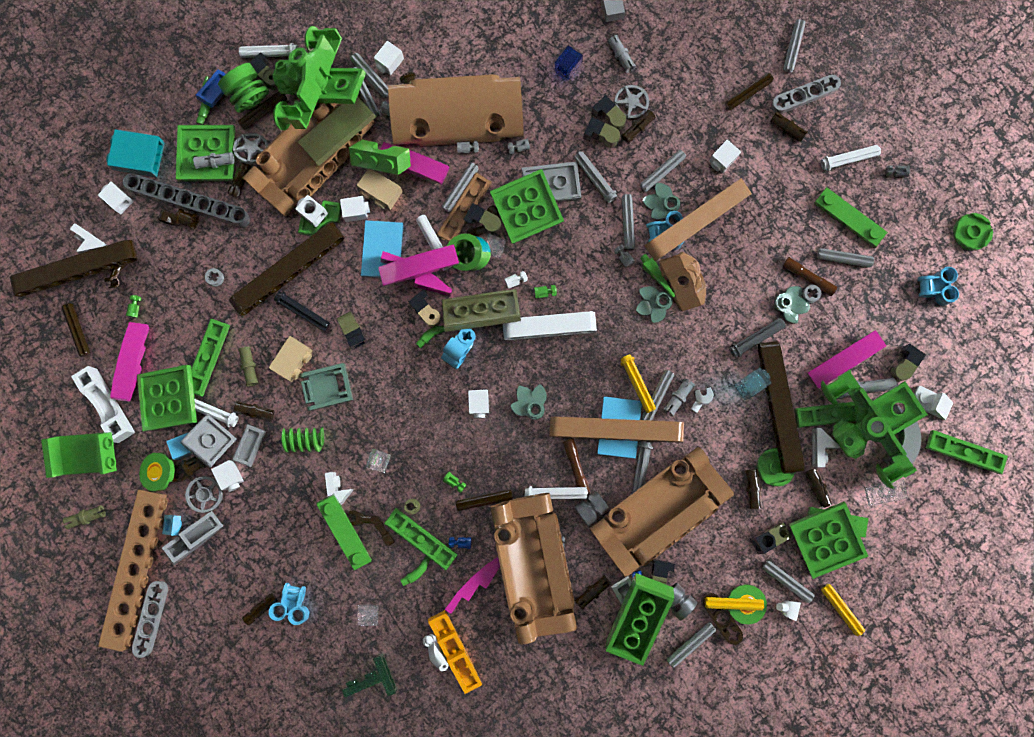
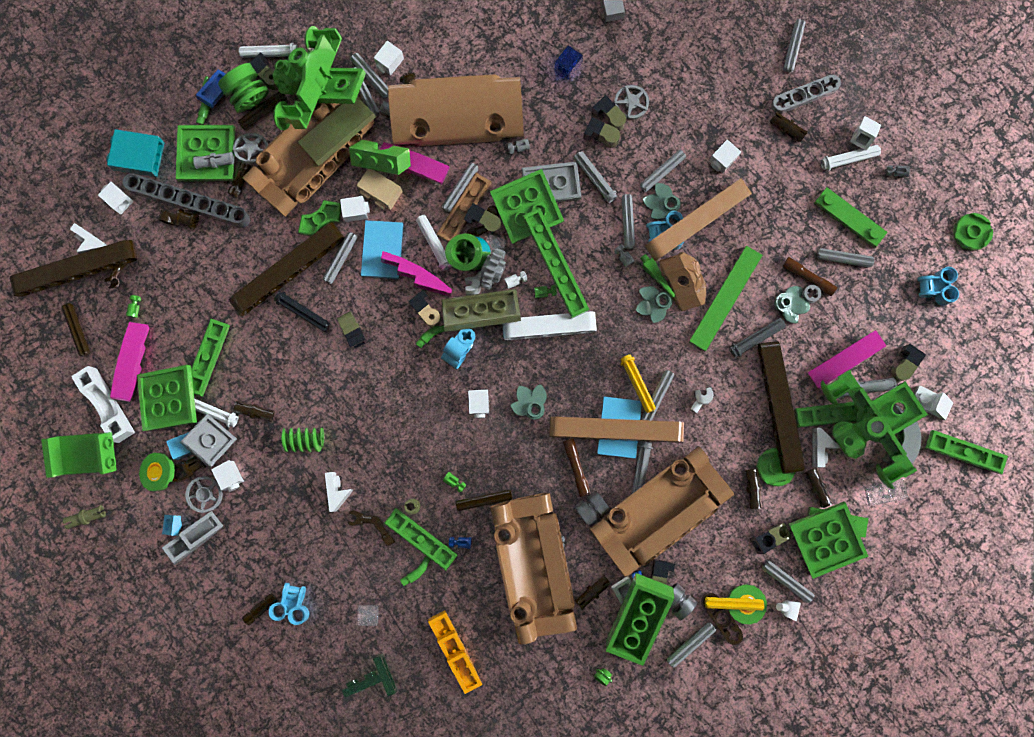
medium nougat brick [98,490,168,651] -> none
light grey beam [132,581,168,658] -> none
light grey bush [205,268,224,287] -> none
light grey tile [232,424,266,467] -> none
olive pin [238,347,259,387] -> none
tan brick [269,336,313,382] -> none
white brick [295,195,328,228] -> none
sand green container [300,363,354,411] -> none
bright green plate [316,494,372,570] -> none
clear plate [366,448,391,473] -> none
dark pink slope [378,244,459,286] -> none
white arm [423,634,449,671] -> none
dark pink slope [445,557,500,614] -> none
light grey piece [457,141,479,154] -> none
white axle [525,486,587,499] -> none
light grey pin [607,35,636,73] -> none
dark brown pin [621,109,656,144] -> none
light grey pin [663,378,695,416] -> none
dark brown axle [725,73,774,110] -> none
clear light blue brick [733,367,771,400] -> none
yellow axle [821,584,865,636] -> none
none -> light grey axle [323,232,357,284]
none -> white piece [465,271,483,296]
none -> light grey gear [480,248,506,290]
none -> bright green tile [523,208,590,318]
none -> bright green plate [594,668,612,686]
none -> bright green tile [689,246,763,352]
none -> white brick [850,116,881,151]

